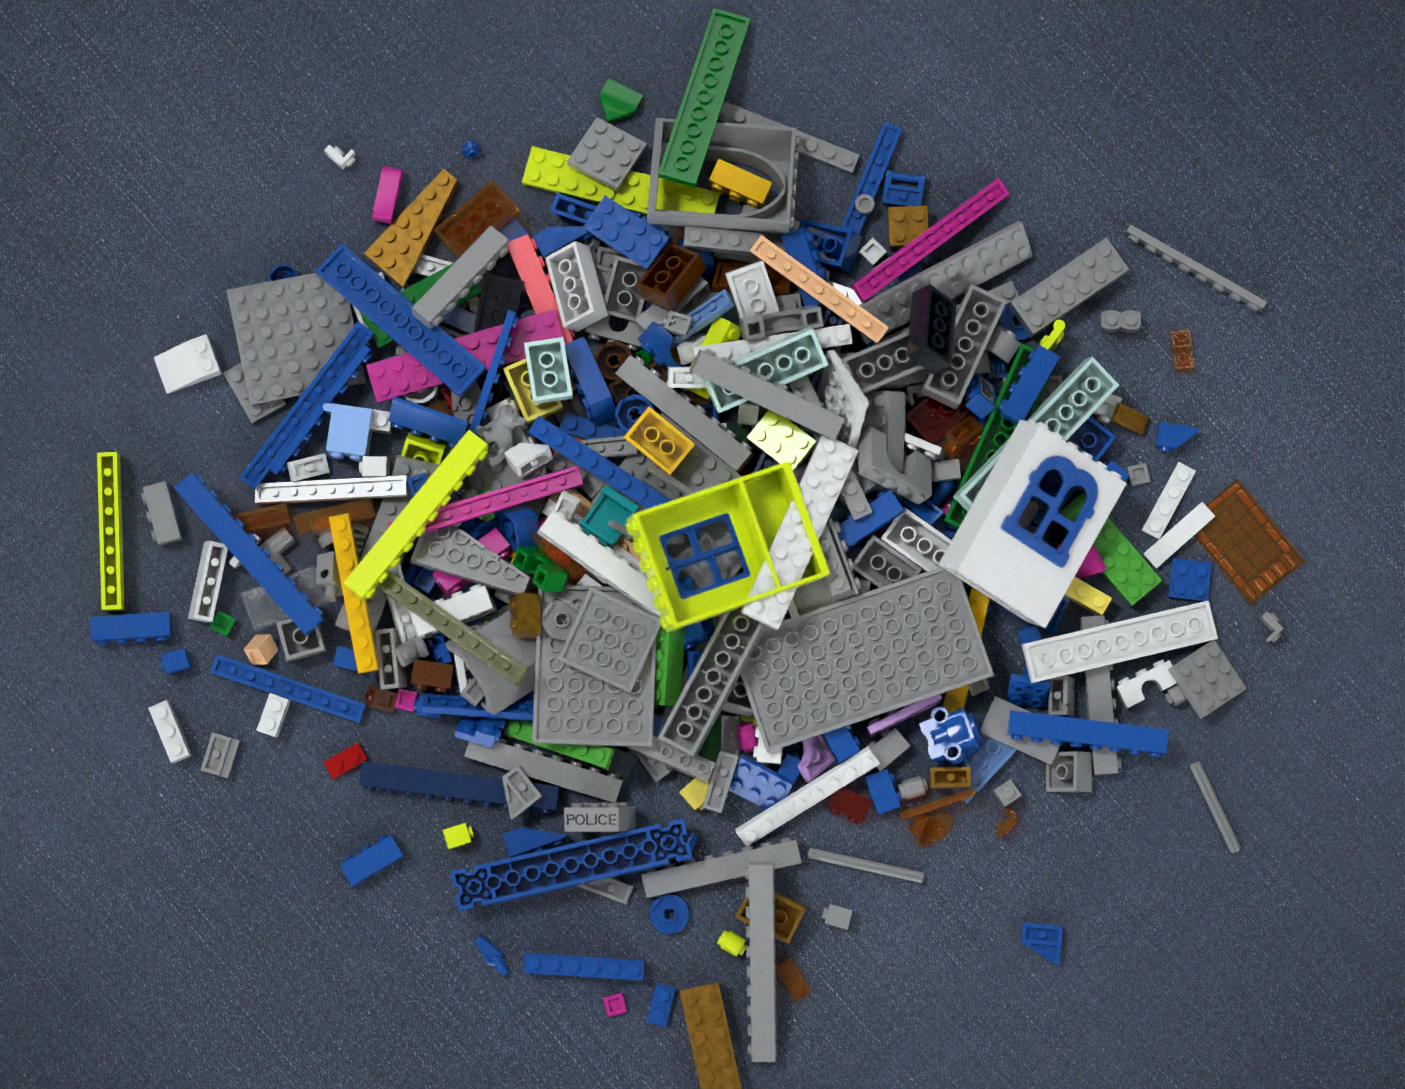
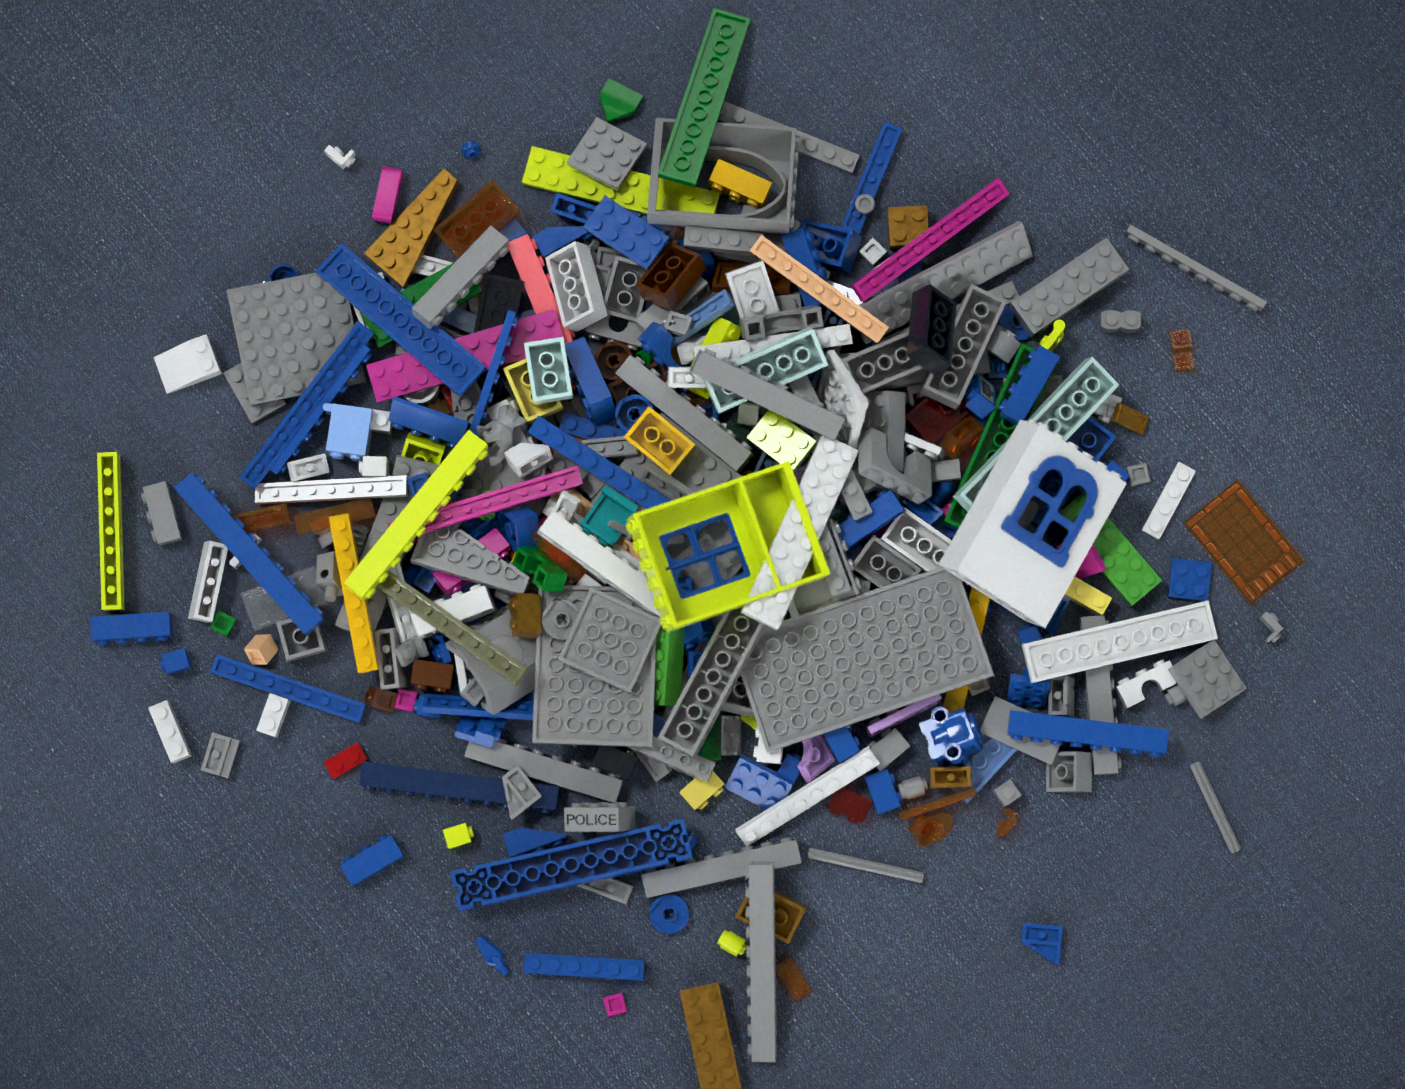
light grey brick [259,527,296,576] -> none
blue brick [333,646,358,672] -> none
bright green plate [504,719,615,769] -> none
blue plate [647,983,676,1027] -> none
light grey plate [702,750,739,813] -> none
dark pink brick [736,721,759,752] -> none
light grey brick [822,904,853,930] -> none
blue plate [882,169,925,207] -> none
white tile [1143,502,1215,568] -> none
blue slope [1155,422,1199,453] -> none

